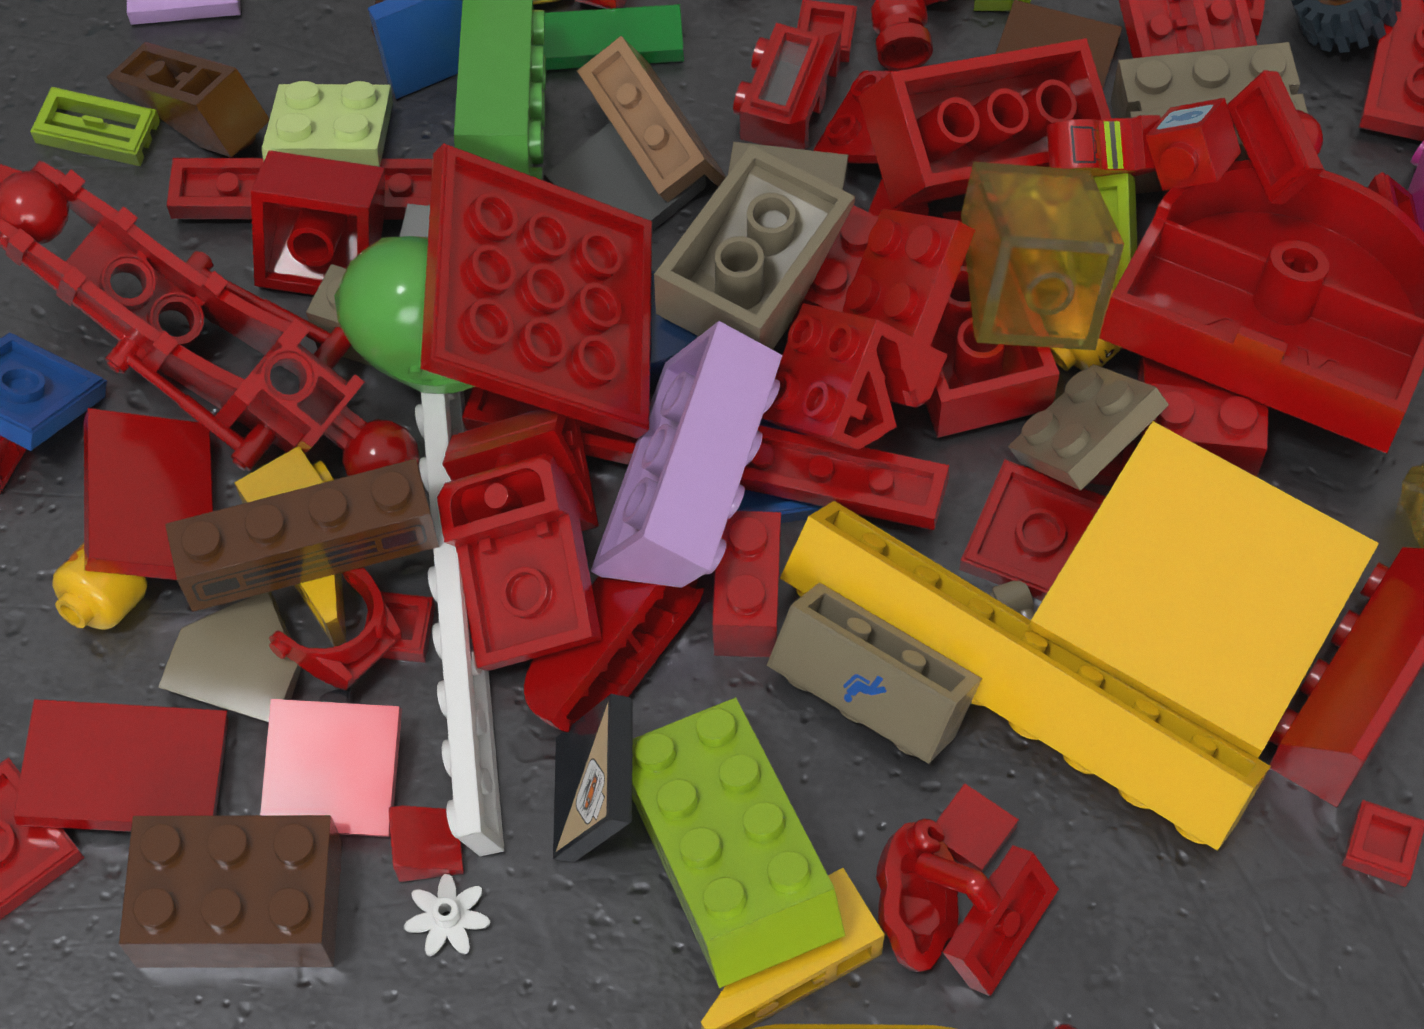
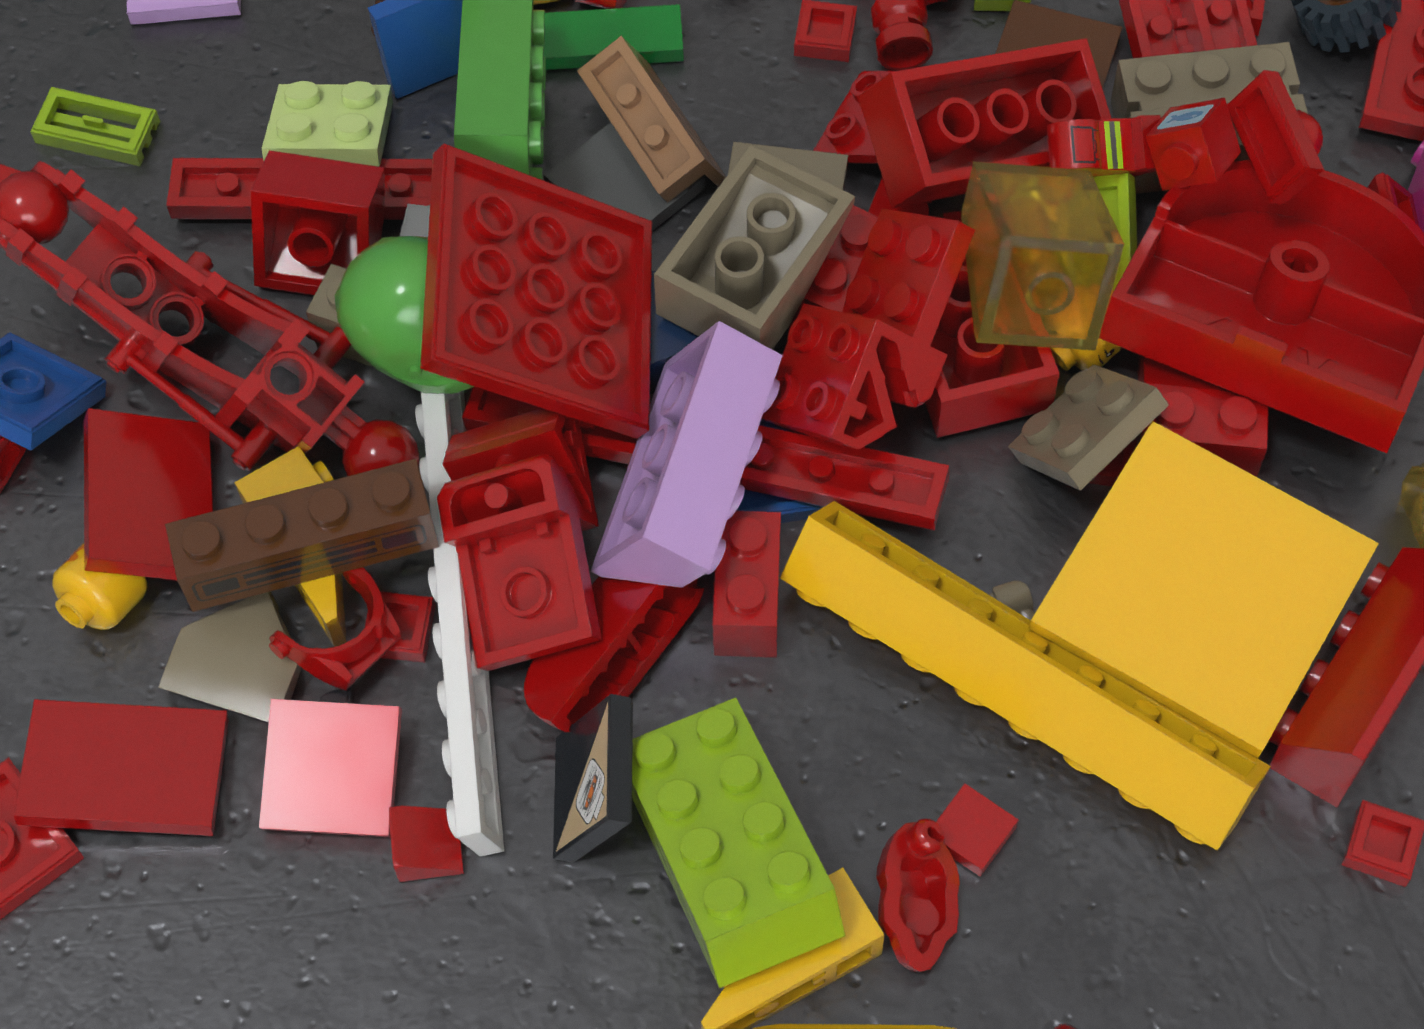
reddish brown slope [106,42,270,157] -> none
reddish brown brick [119,815,343,968] -> none
white plant [404,874,490,957] -> none
red window [733,23,841,150] -> none
dark tan brick [766,582,982,764] -> none
red plate [915,845,1059,996] -> none
red tile [959,459,1106,601] -> none

